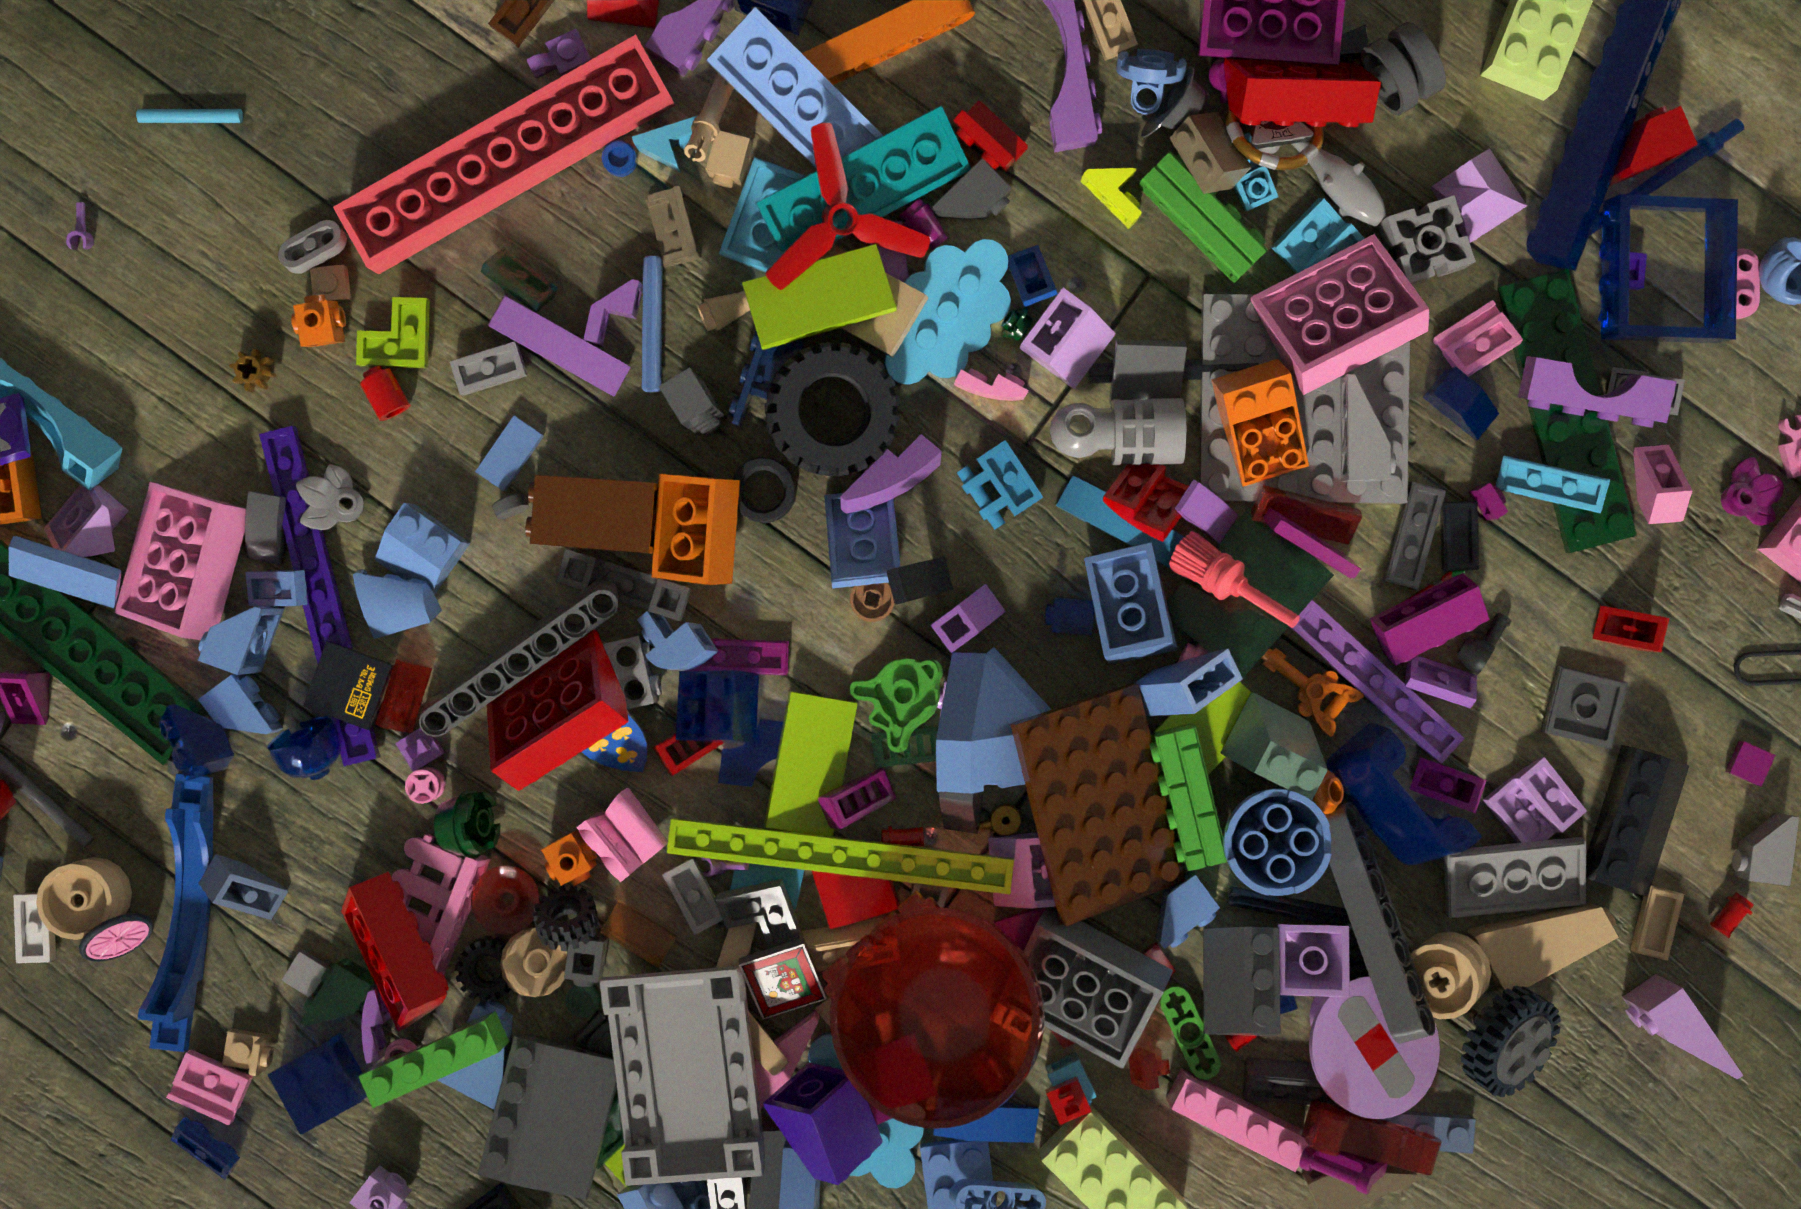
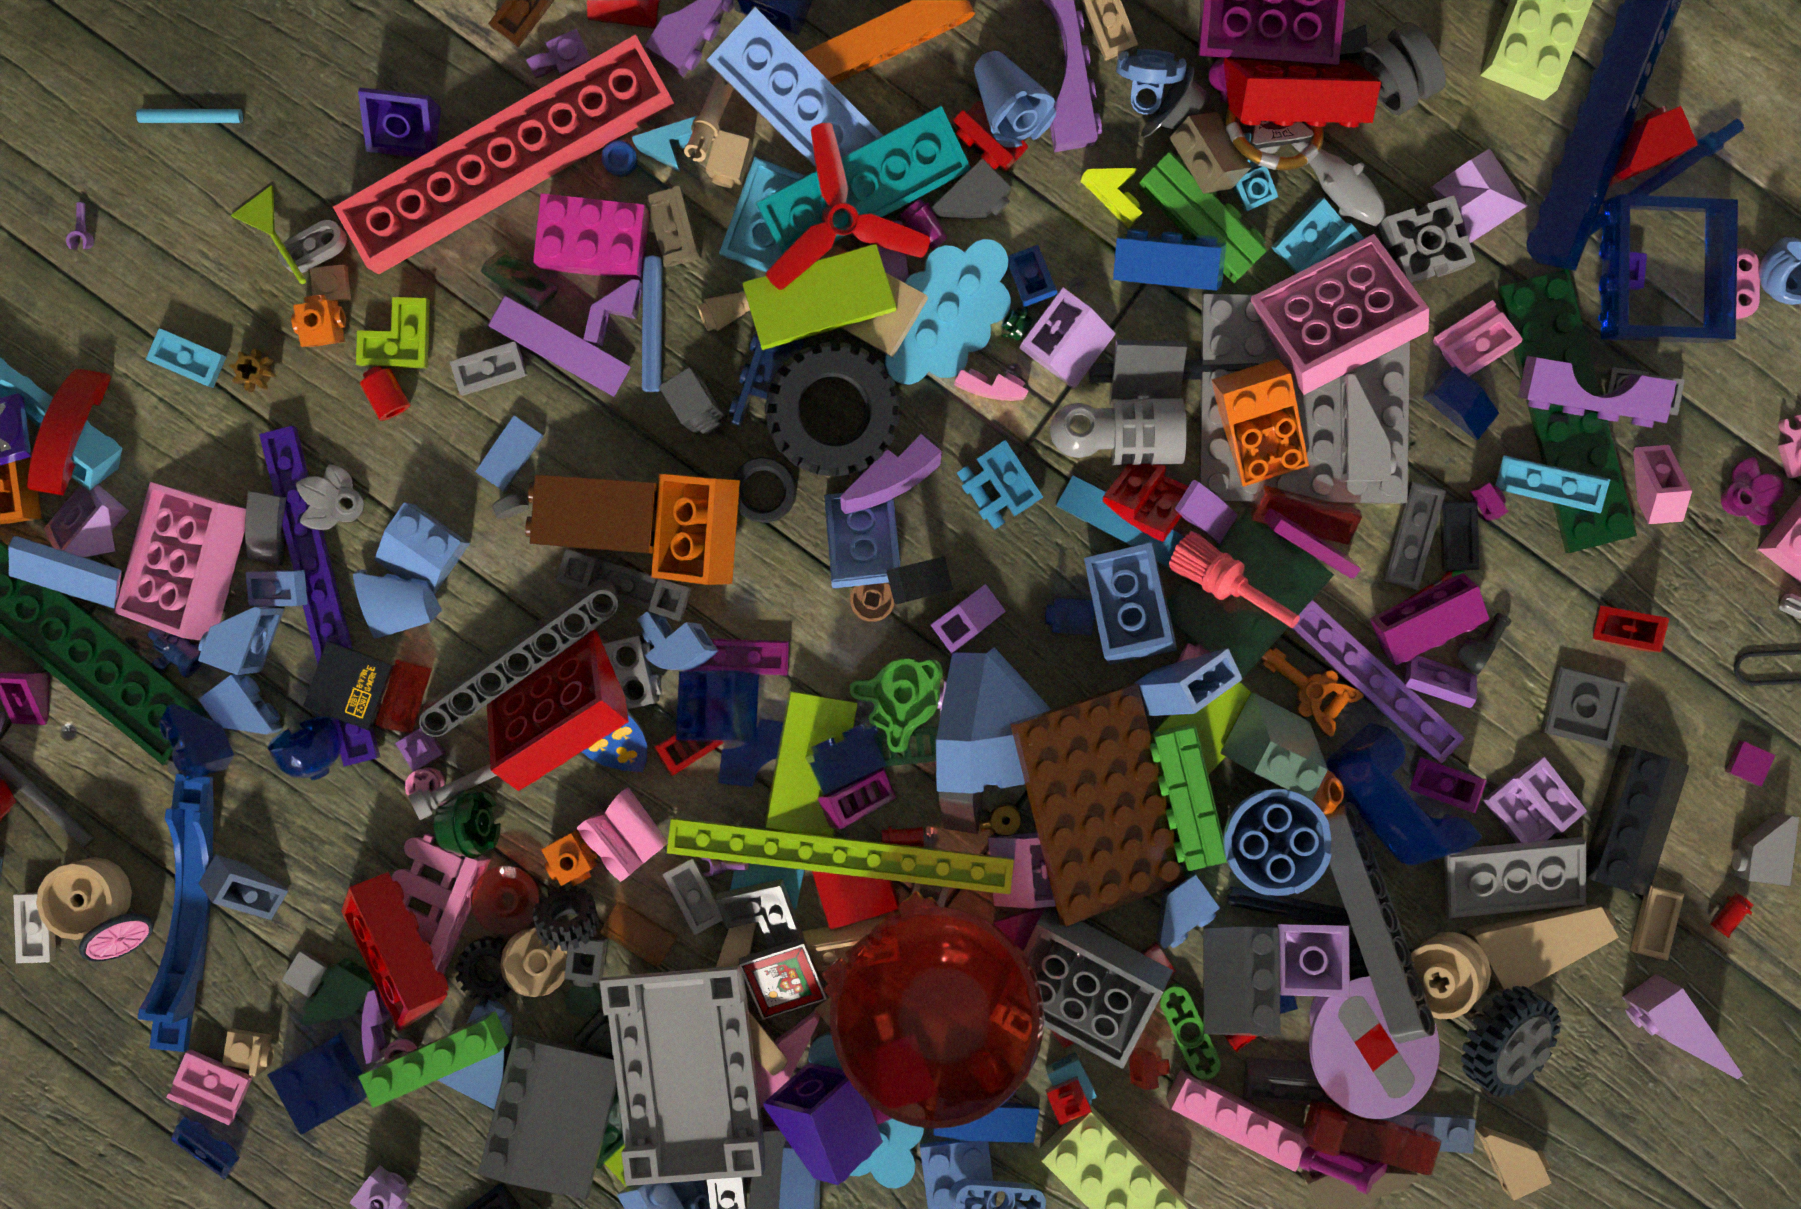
none -> red slope [27,368,112,496]
none -> medium azure plate [146,328,226,388]
none -> dark blue piece [148,627,203,678]
none -> lime piece [231,185,306,284]
none -> dark purple slope [358,87,441,158]
none -> light grey piece [408,764,497,820]
none -> dark pink brick [533,193,650,281]
none -> clear blue bracket [805,723,886,795]
none -> medium blue cone [974,51,1056,147]
none -> blue brick [1113,229,1226,291]
none -> tan slope [1475,1125,1552,1200]

